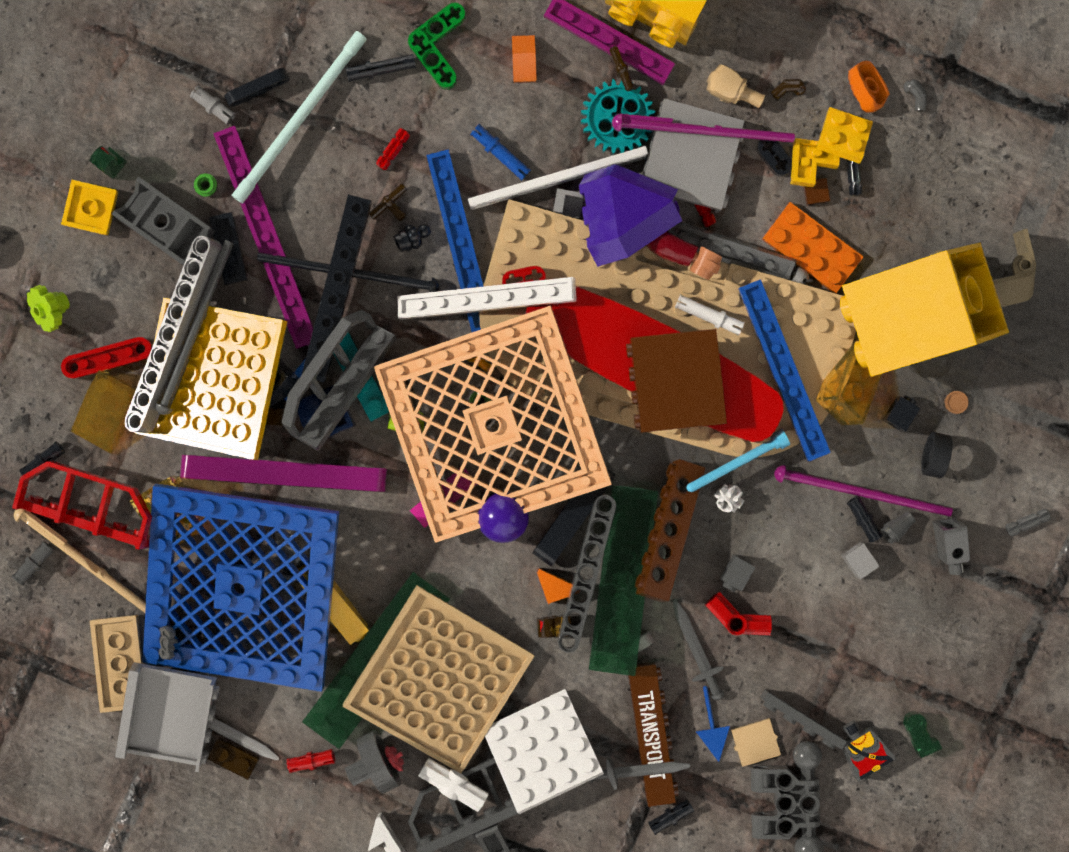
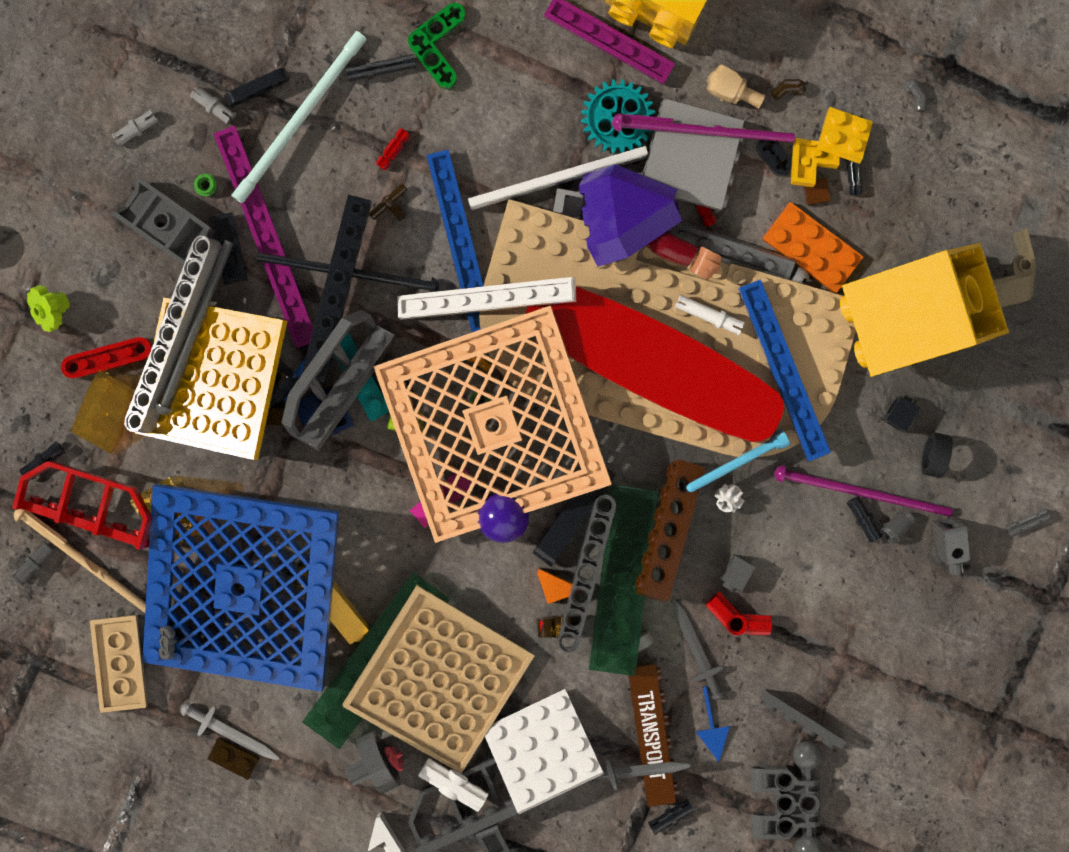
yellow plate [61,180,119,236] -> none
clear green leg [89,146,128,179] -> none
light grey panel [115,662,220,772] -> none
magenta beam [180,455,387,492] -> none
red pin [287,749,336,773] -> none
black piece [393,224,431,252] -> none
blue pin [470,124,531,181] -> none
red beam [502,266,546,284] -> none
orange slope [512,35,536,83] -> none
dark brown piece [609,46,635,92] -> none
reddish brown panel [626,329,727,433] -> none
tan piece [731,718,781,767] -> none
clear yellow slope [816,340,882,426] -> none
light grey panel [841,542,879,580] -> none
torso [843,721,896,782] -> none
orange piece [848,60,890,113] -> none
clear green leg [903,711,942,758] -> none
medium nougat piece [945,391,969,414] -> none
none -> light grey pin [111,109,159,147]

